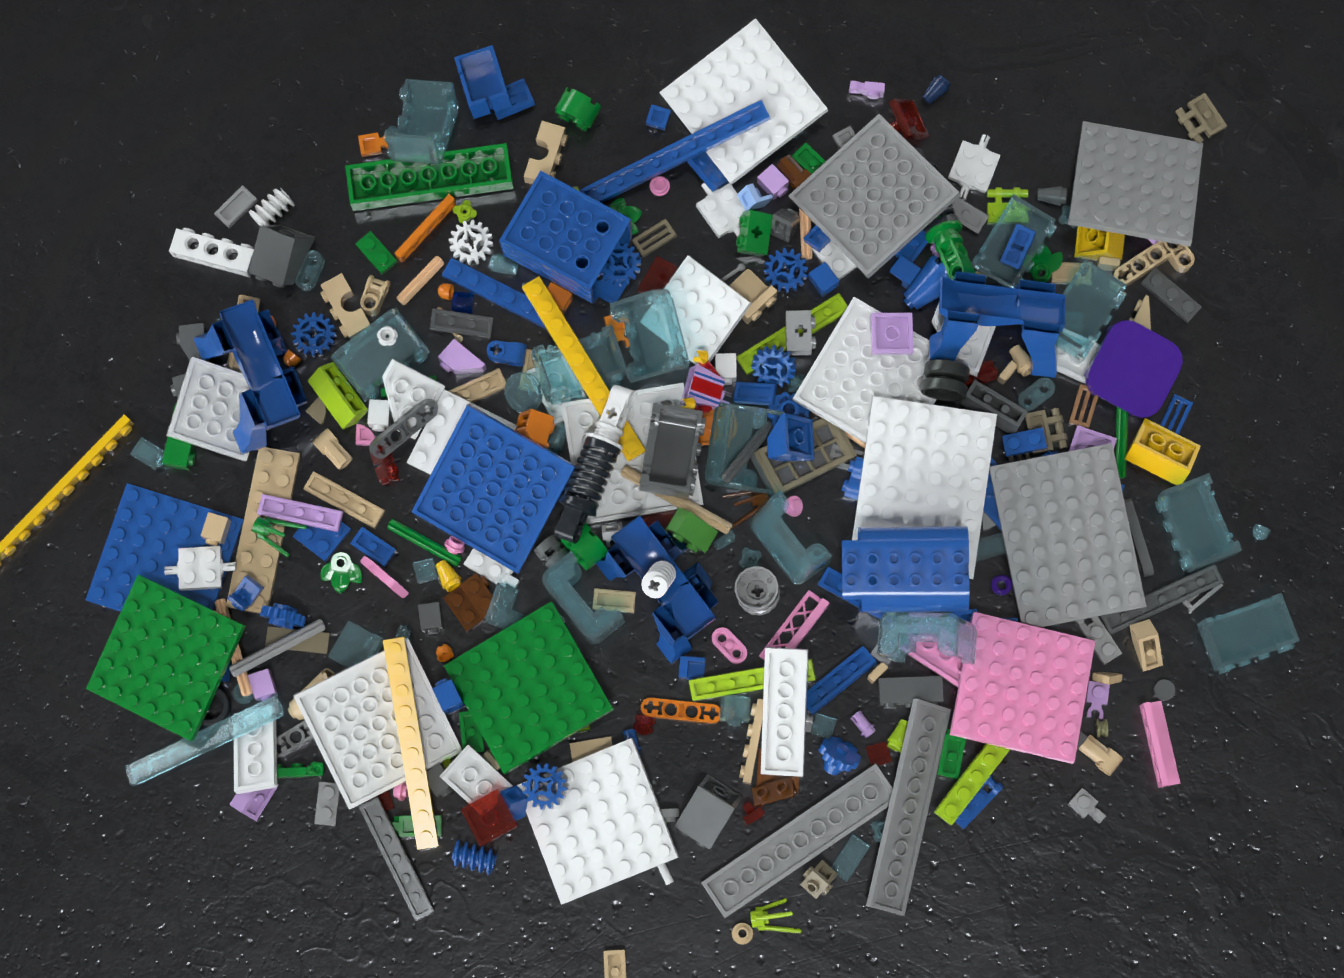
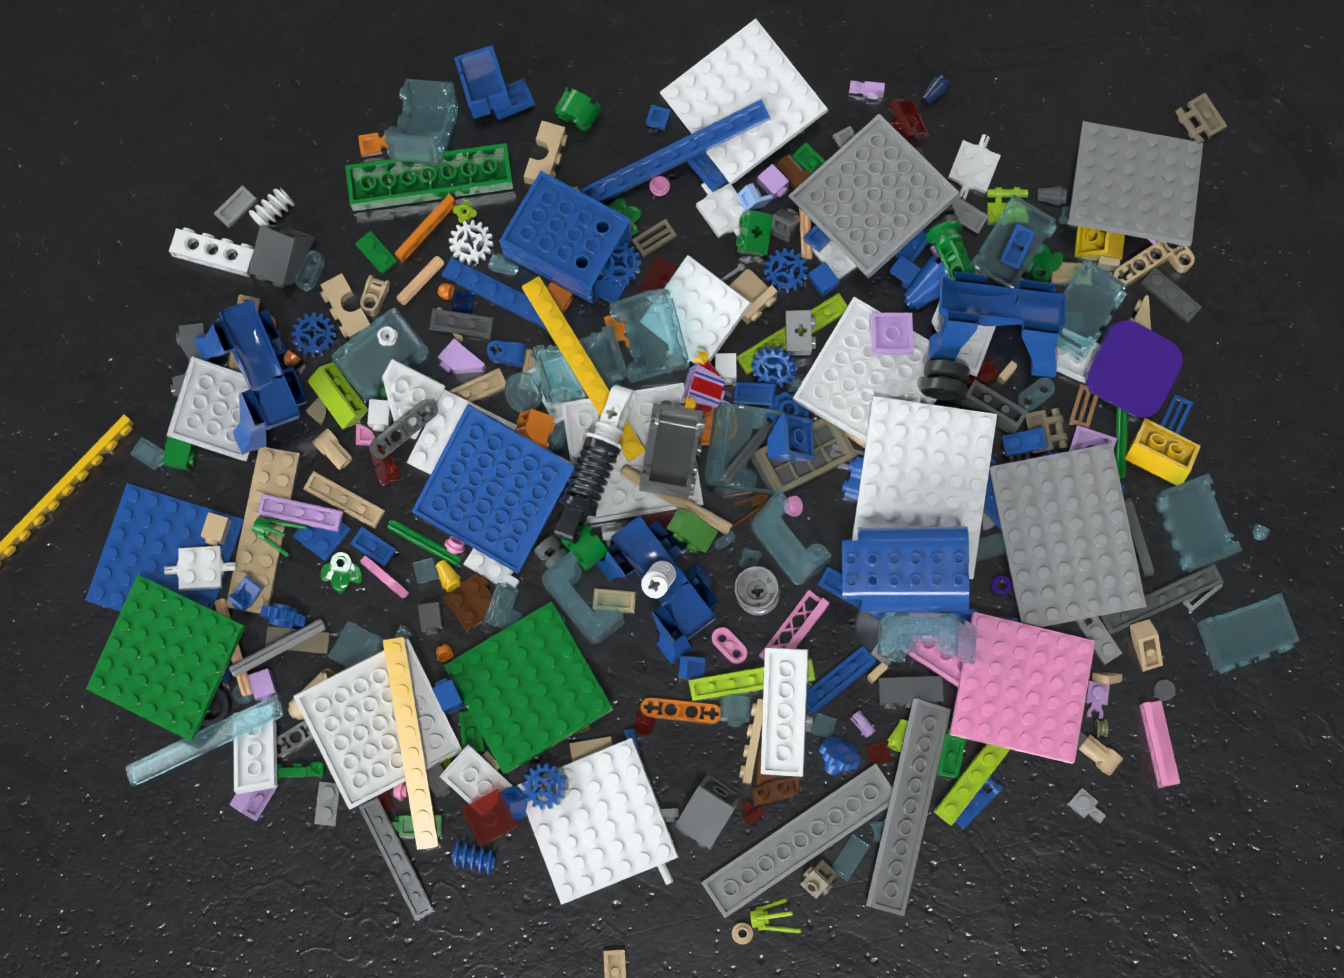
tan cone [1009,345,1031,376] -> none

